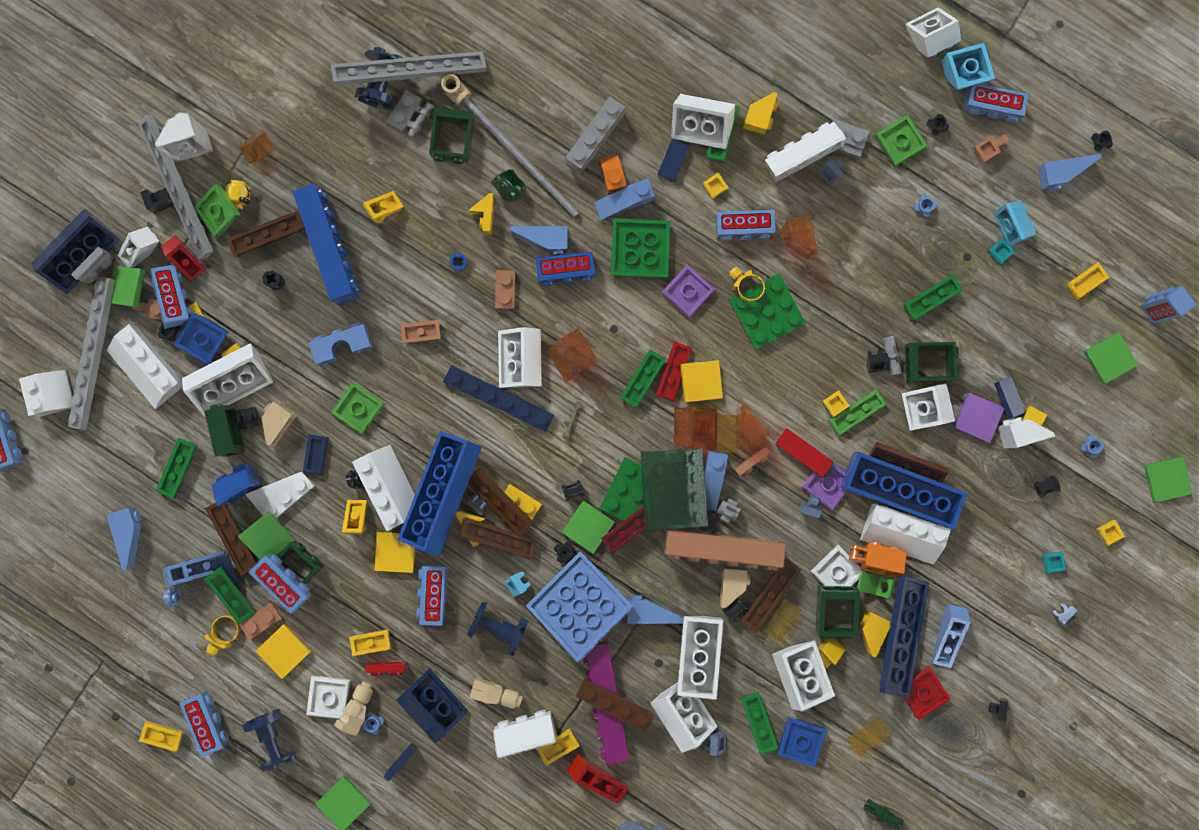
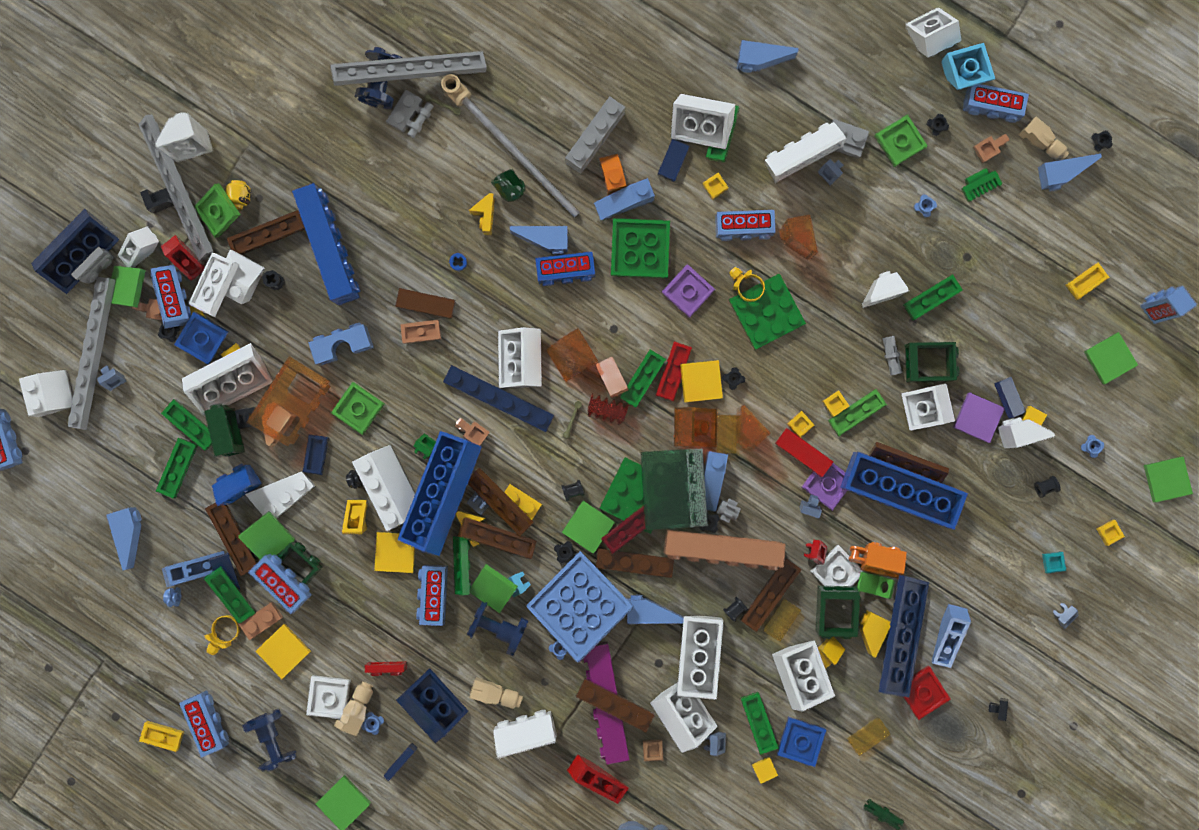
white slope [107,324,183,409] -> none
clear orange panel [239,132,274,163] -> none
yellow plate [349,629,392,656] -> none
yellow slope [362,191,404,223] -> none
dark green window [429,108,474,164] -> none
nougat plate [495,270,516,310] -> none
yellow plate [536,728,580,766] -> none
tan slope [720,567,750,608] -> none
nougat plate [733,446,770,476] -> none
yellow slope [743,92,779,135] -> none
white slope [860,504,951,565] -> none
black tile [866,349,889,373] -> none
teal tile [987,238,1016,265] -> none
medium azure slope [993,200,1036,246] -> none
none -> sand blue tile [97,365,126,391]
none -> green plate [161,399,212,451]
none -> white tile [189,252,239,317]
none -> white slope [225,250,265,304]
none -> clear orange window [247,356,331,447]
none -> reddish brown tile [395,288,456,319]
none -> green tile [413,433,436,460]
none -> green plate [453,536,471,595]
none -> nougat plate [455,418,490,446]
none -> bright green tile [469,564,518,613]
none -> medium blue plate [549,639,568,660]
none -> clear red piece [587,393,629,426]
none -> tile [595,357,628,398]
none -> reddish brown plate [596,548,674,578]
none -> medium nougat tile [643,739,663,761]
none -> black plate [722,367,745,390]
none -> medium blue slope [737,40,798,73]
none -> yellow tile [752,756,778,784]
none -> yellow tile [787,411,814,438]
none -> red tile [804,540,828,565]
none -> white slope [862,271,909,308]
none -> green piece [961,168,1002,202]
none -> tan piece [1019,117,1069,160]

